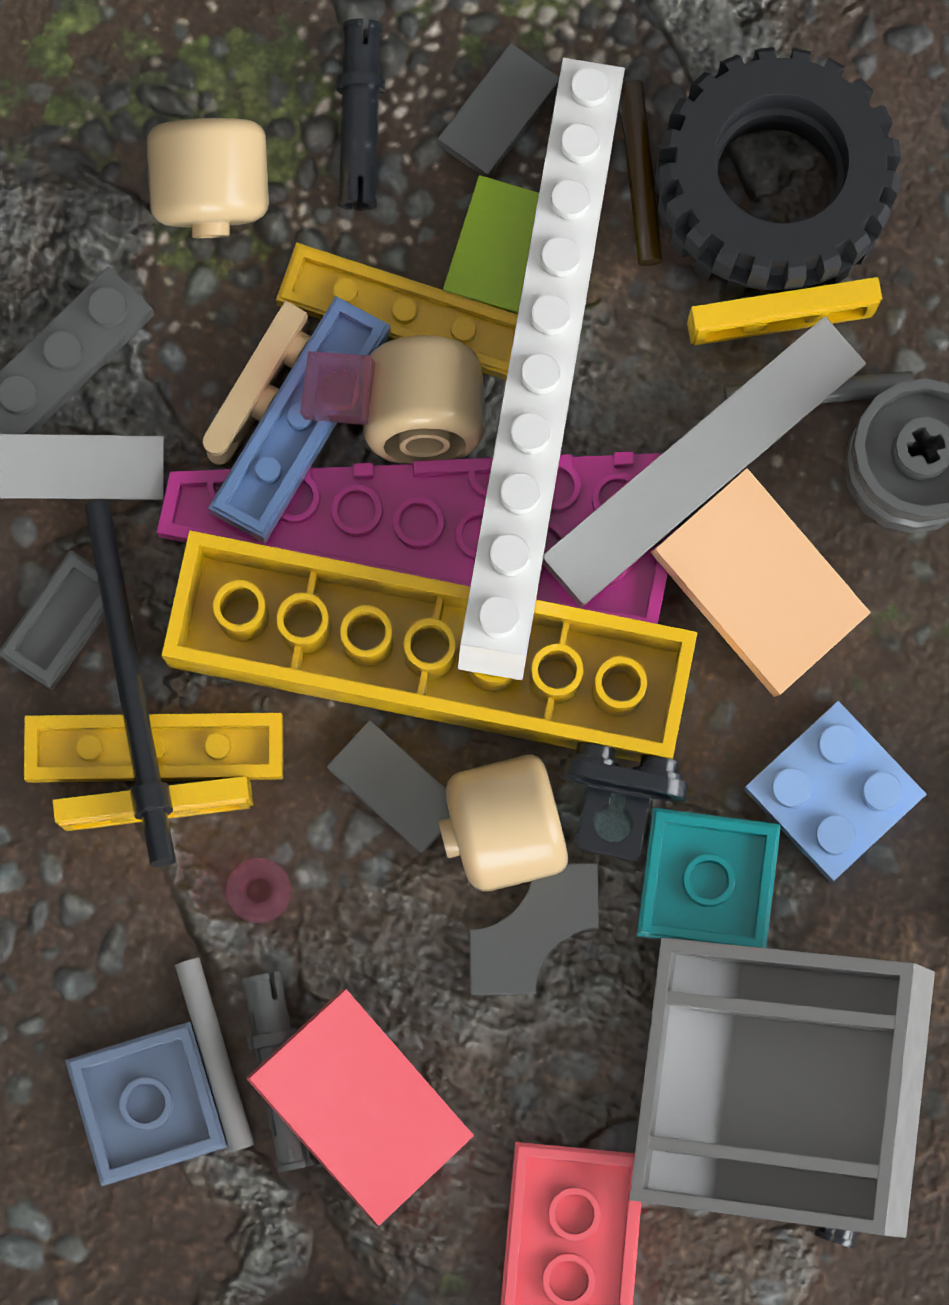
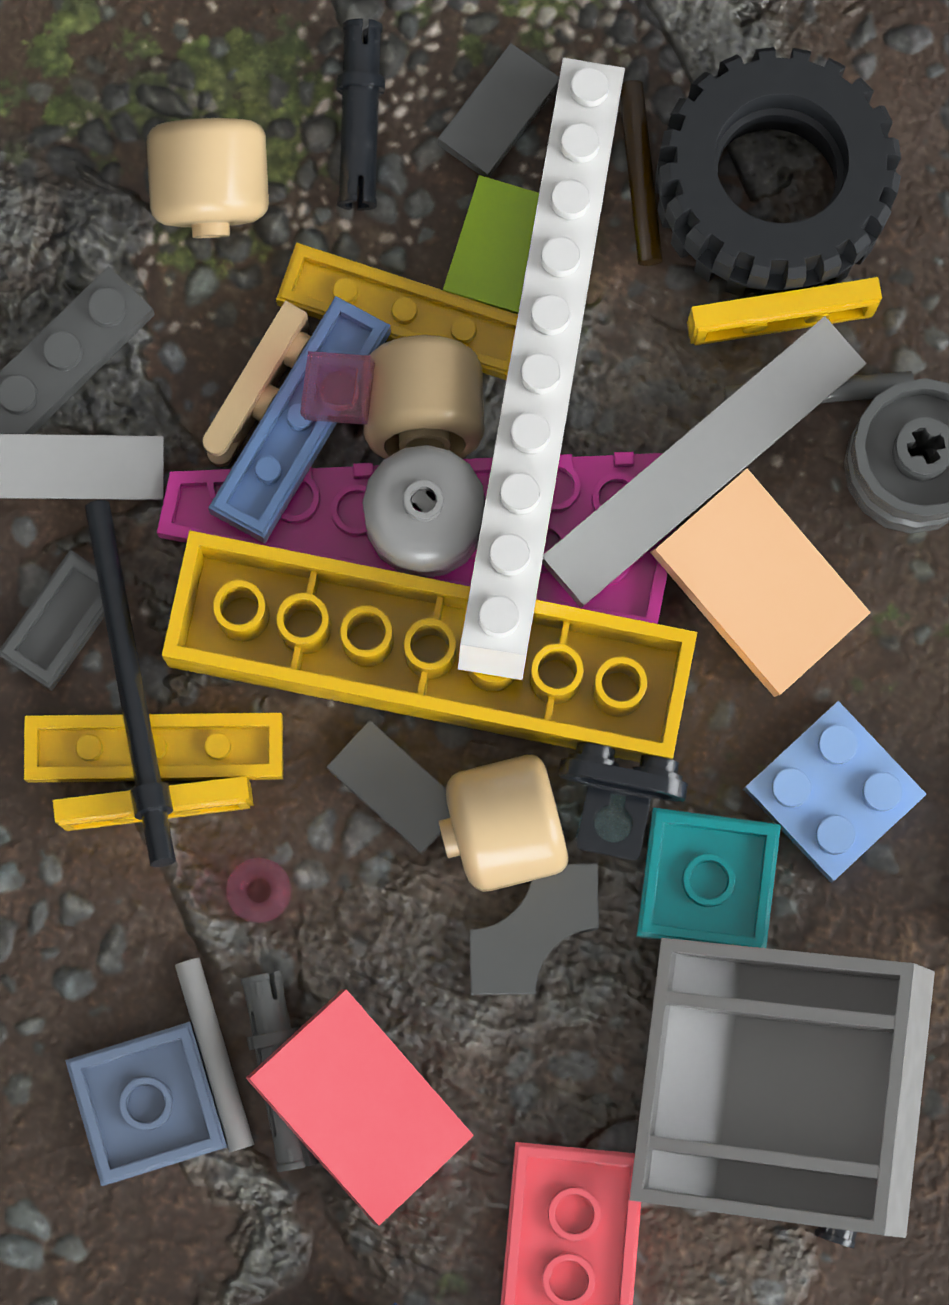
none -> light grey head [362,445,485,578]

